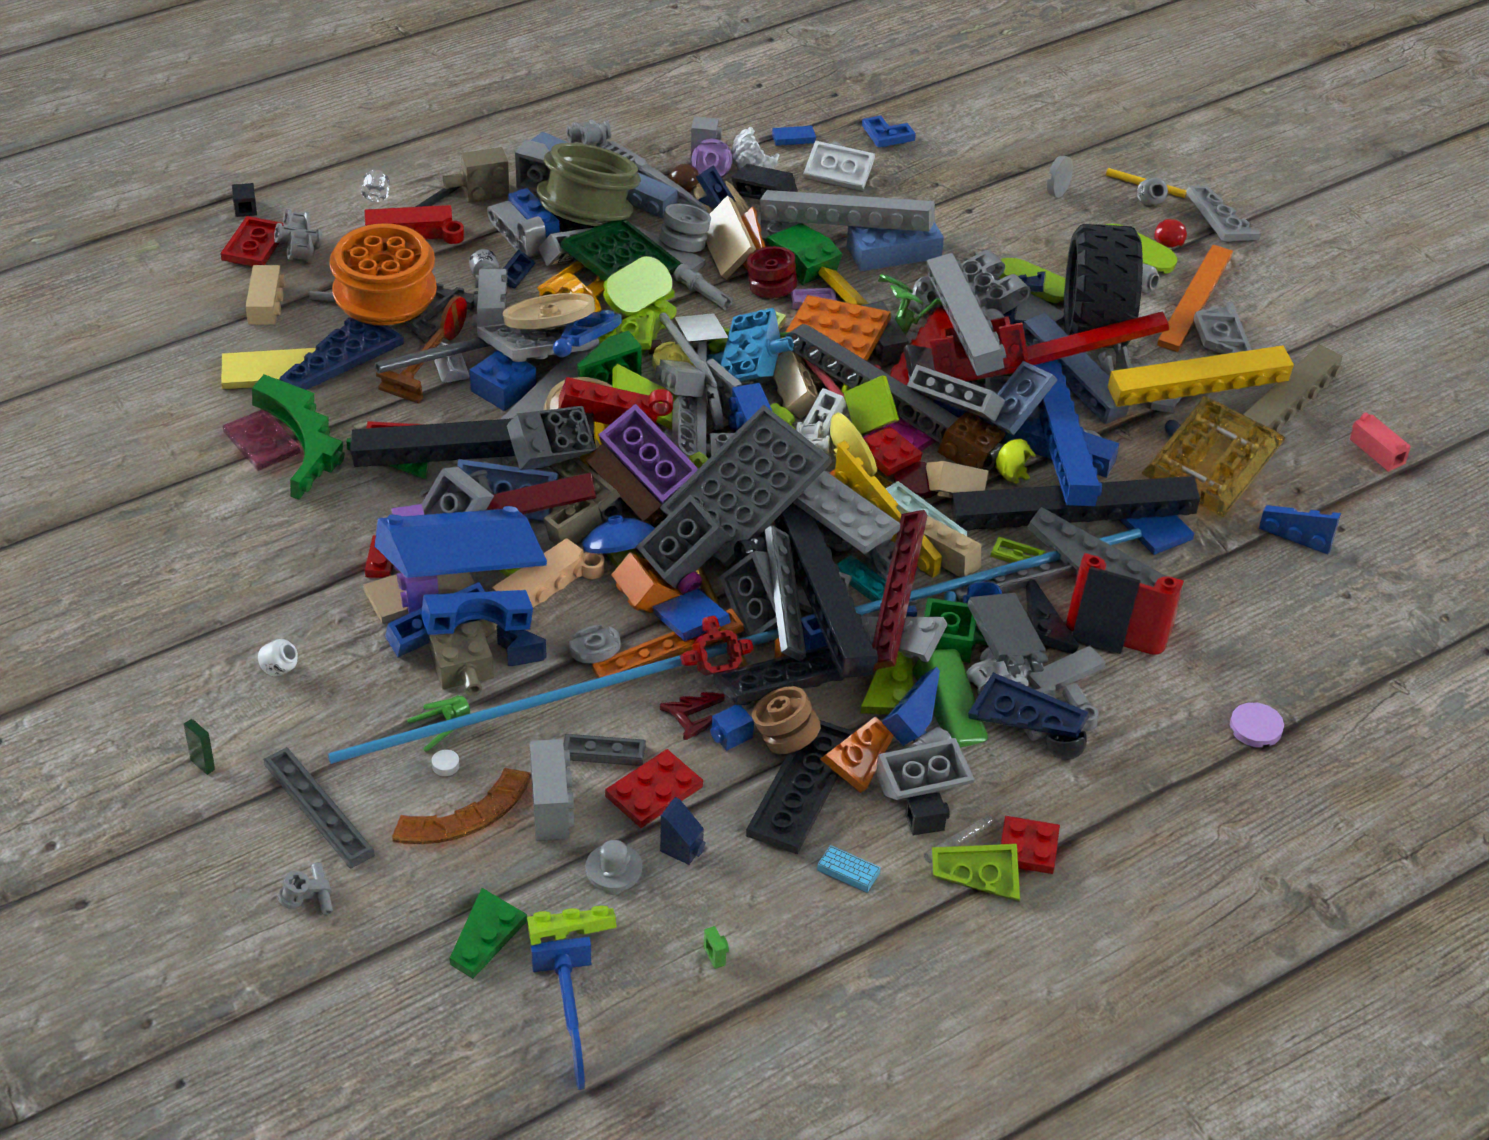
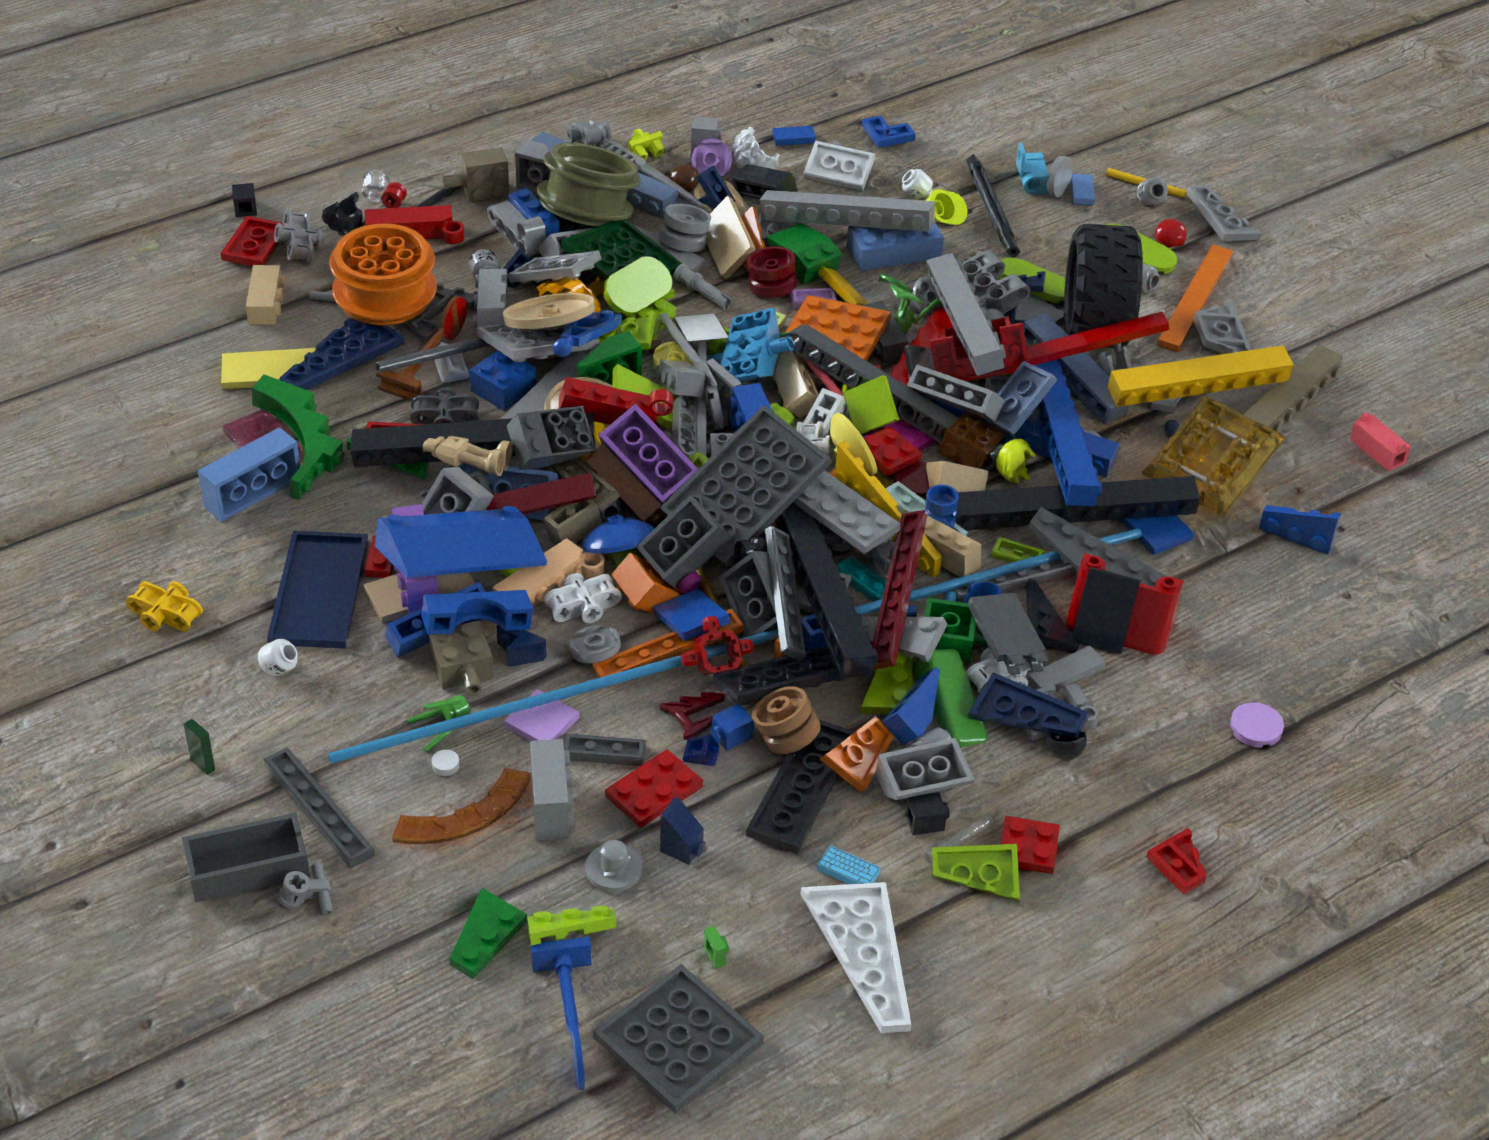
none -> yellow axle [125,581,203,632]
none -> dark grey piece [182,813,310,903]
none -> medium blue brick [198,427,300,522]
none -> dark blue tile [267,531,368,649]
none -> black helmet [321,192,365,236]
none -> red wheel [381,182,407,208]
none -> dark grey axle [410,387,479,424]
none -> tan piece [423,436,513,476]
none -> lavender tile [504,689,579,741]
none -> light grey piece [507,251,601,284]
none -> white axle [544,573,622,623]
none -> dark grey plate [593,964,764,1114]
none -> neon yellow hips [628,129,665,160]
none -> clear blue slope [682,734,719,766]
none -> white wing [800,882,911,1033]
none -> white head [902,169,933,200]
none -> blue wheel [925,484,959,528]
none -> neon yellow piece [926,189,968,225]
none -> black piece [966,154,1021,258]
none -> medium azure piece [1016,143,1050,194]
none -> medium blue tile [1071,174,1095,205]
none -> red wing [1146,828,1207,895]

